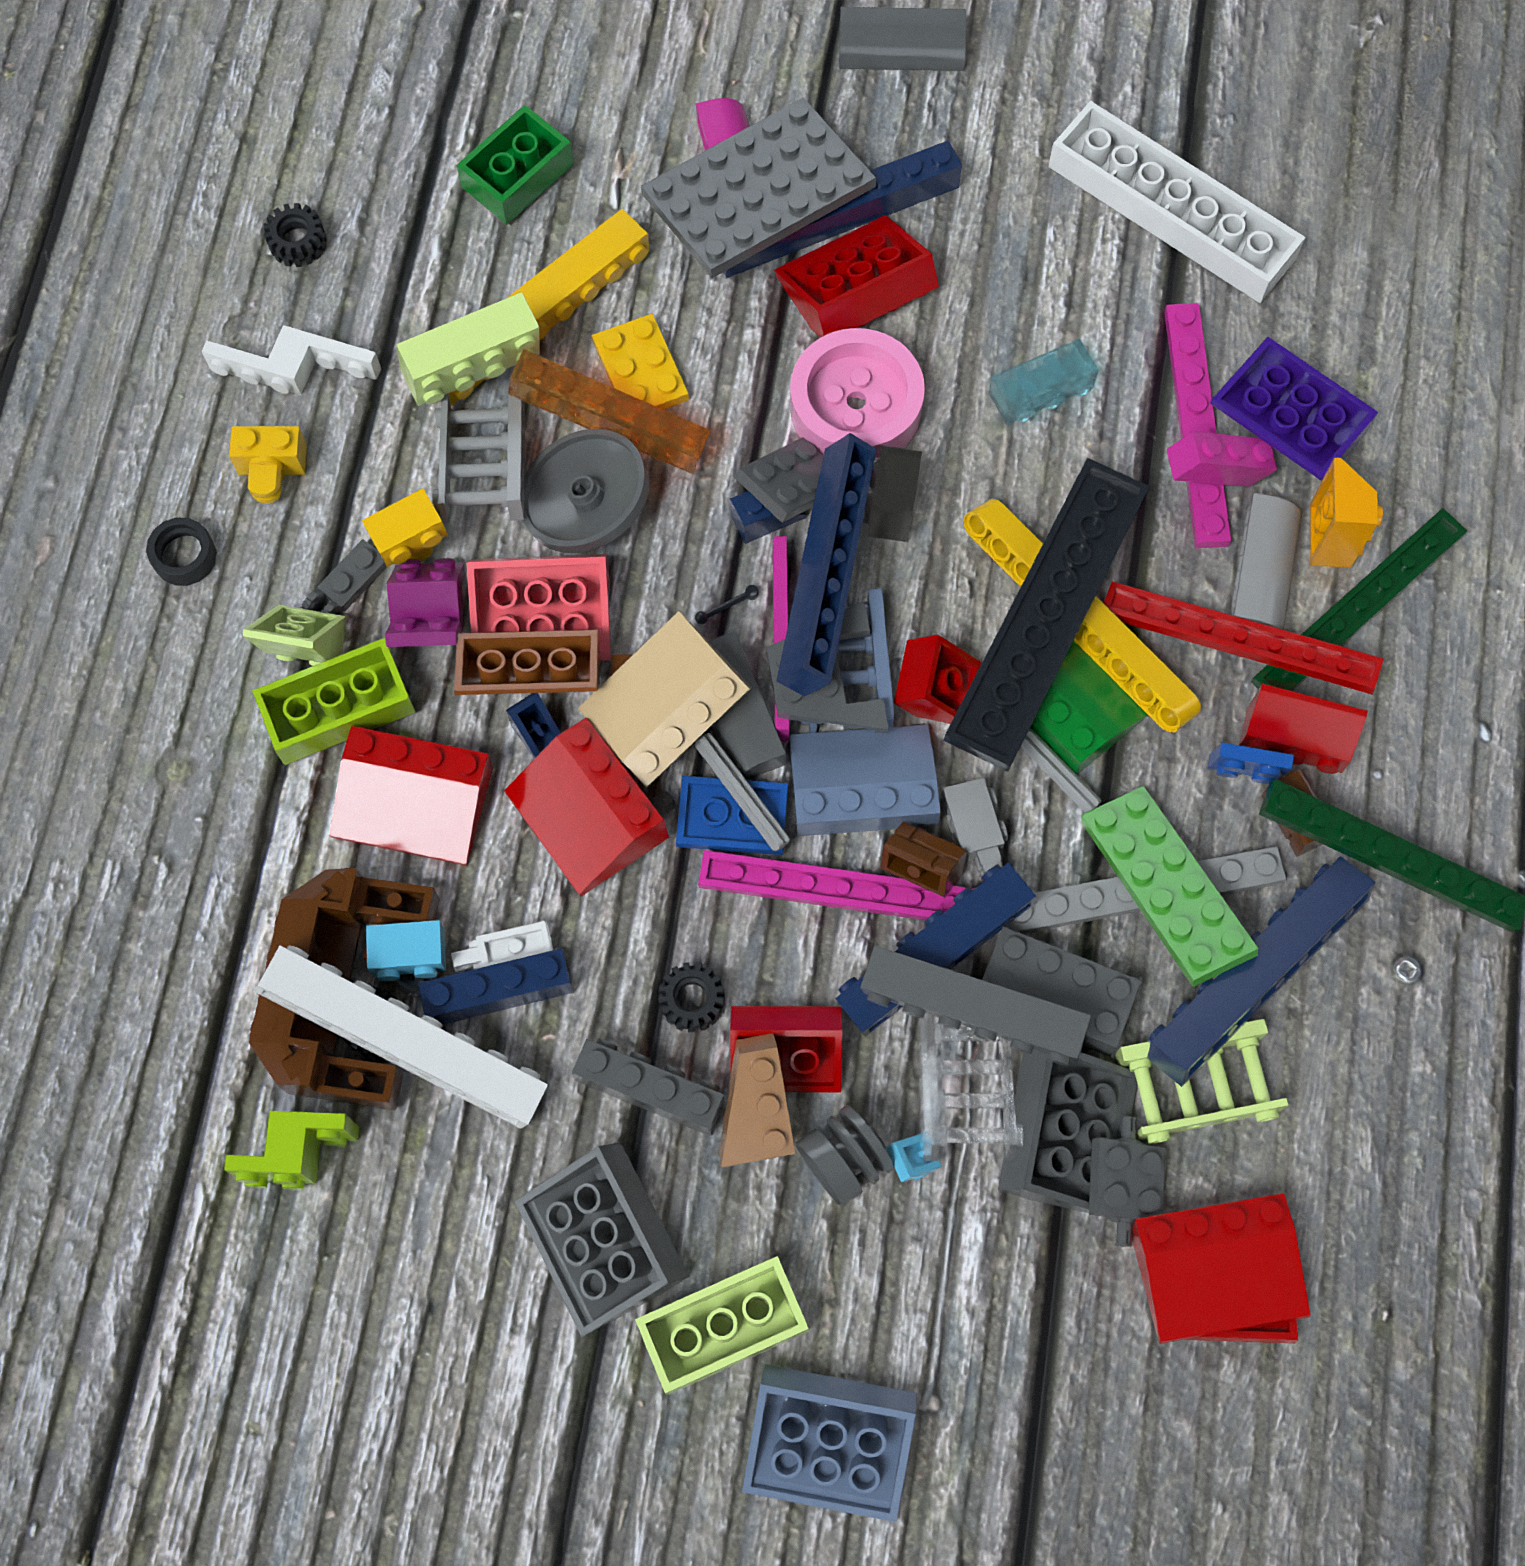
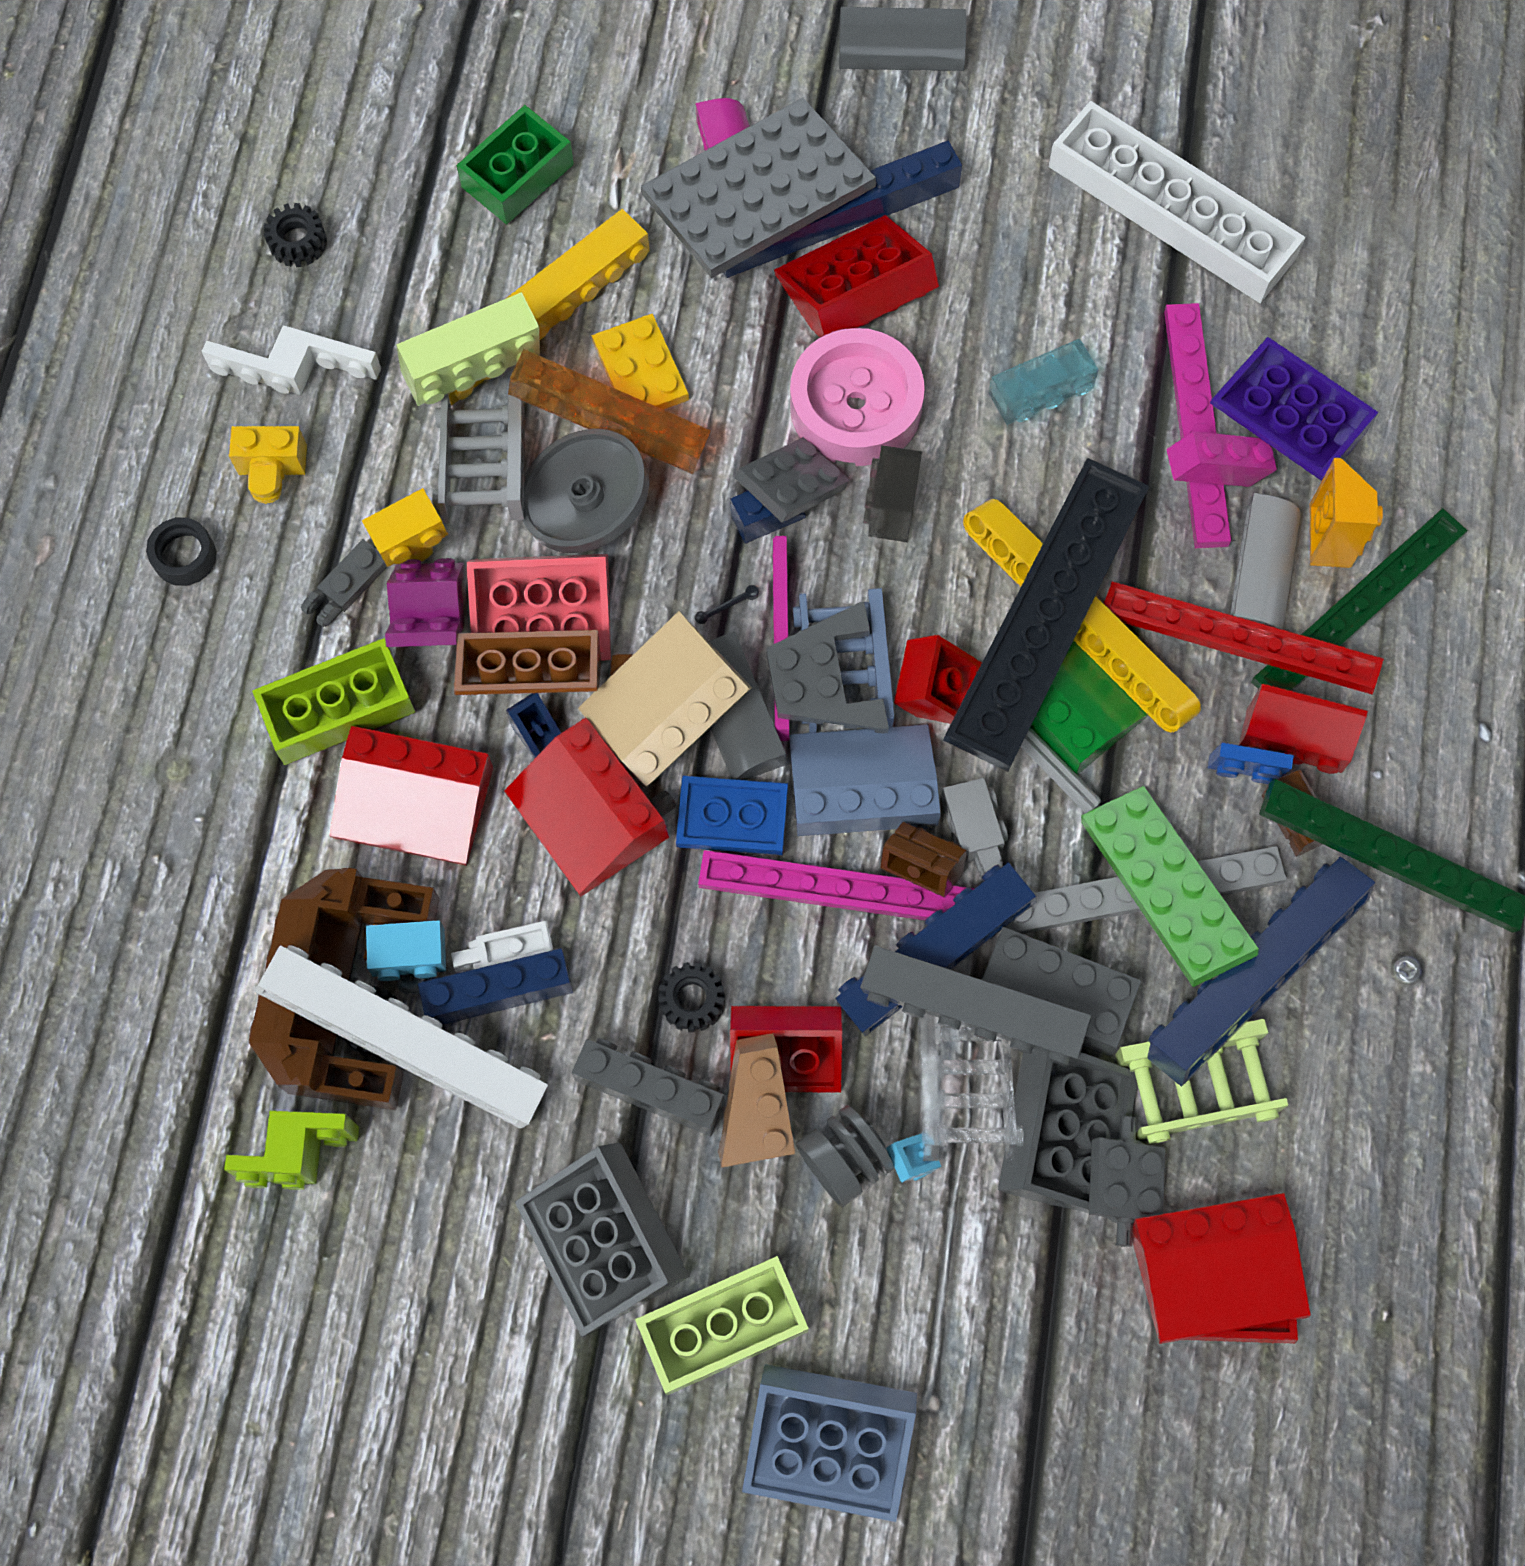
yellowish green slope [243,605,346,666] -> none
light grey axle [695,733,790,852] -> none
dark blue brick [776,433,877,697] -> none

